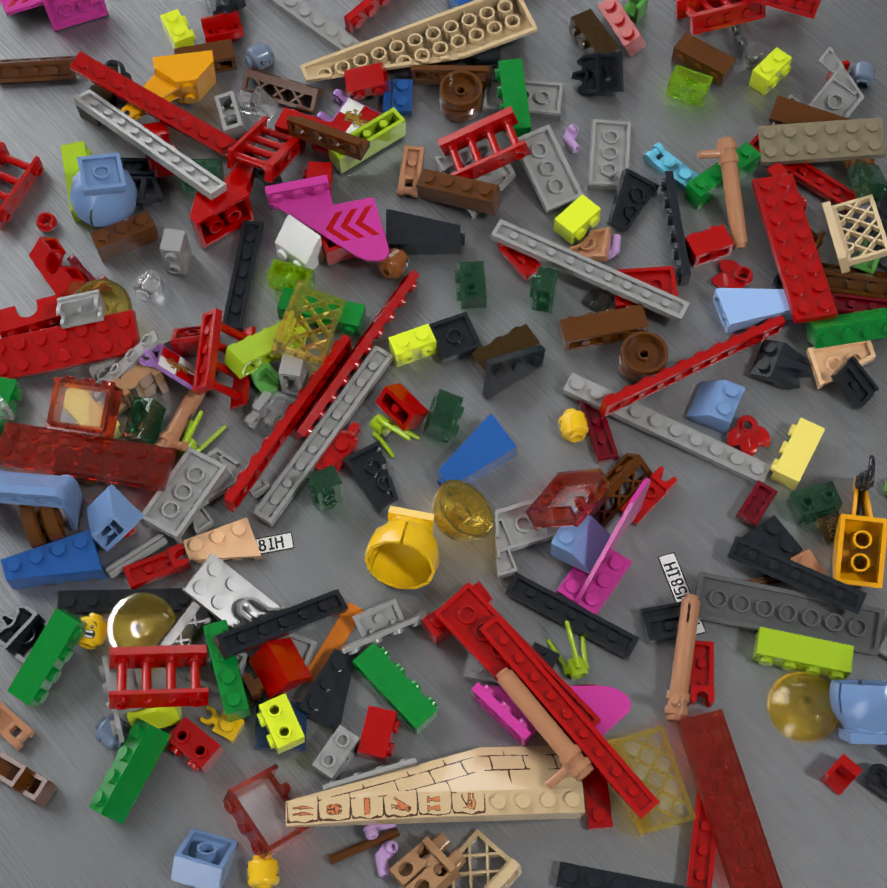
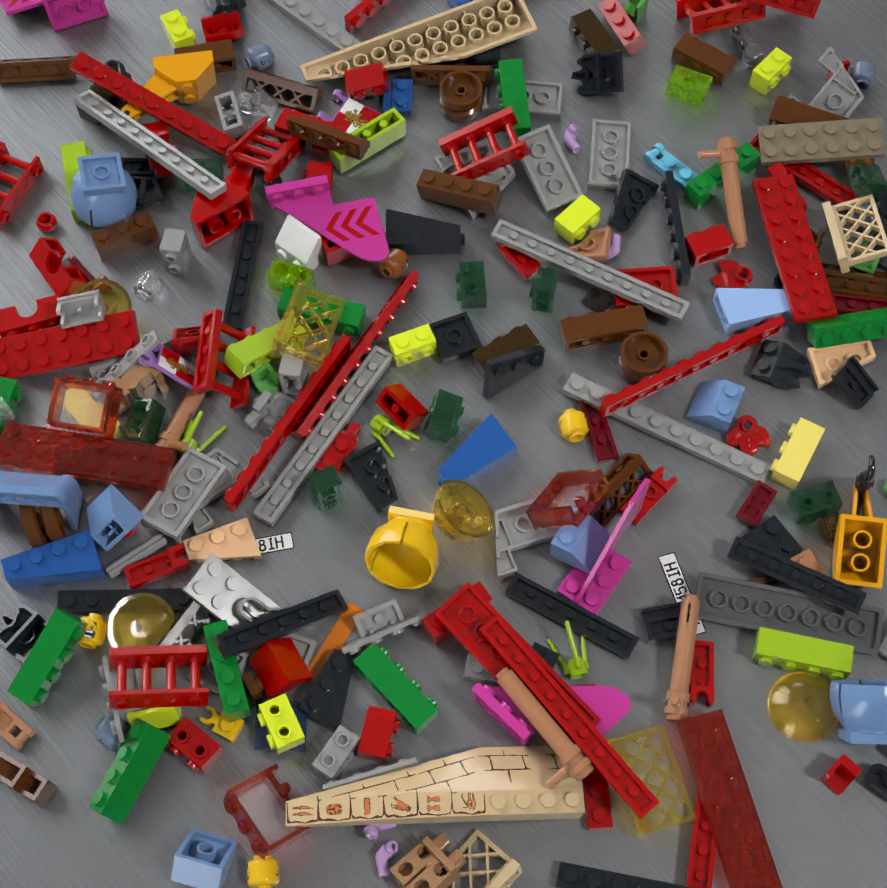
reddish brown bar [328,827,400,865] -> none
nougat plate [397,145,425,198] -> none

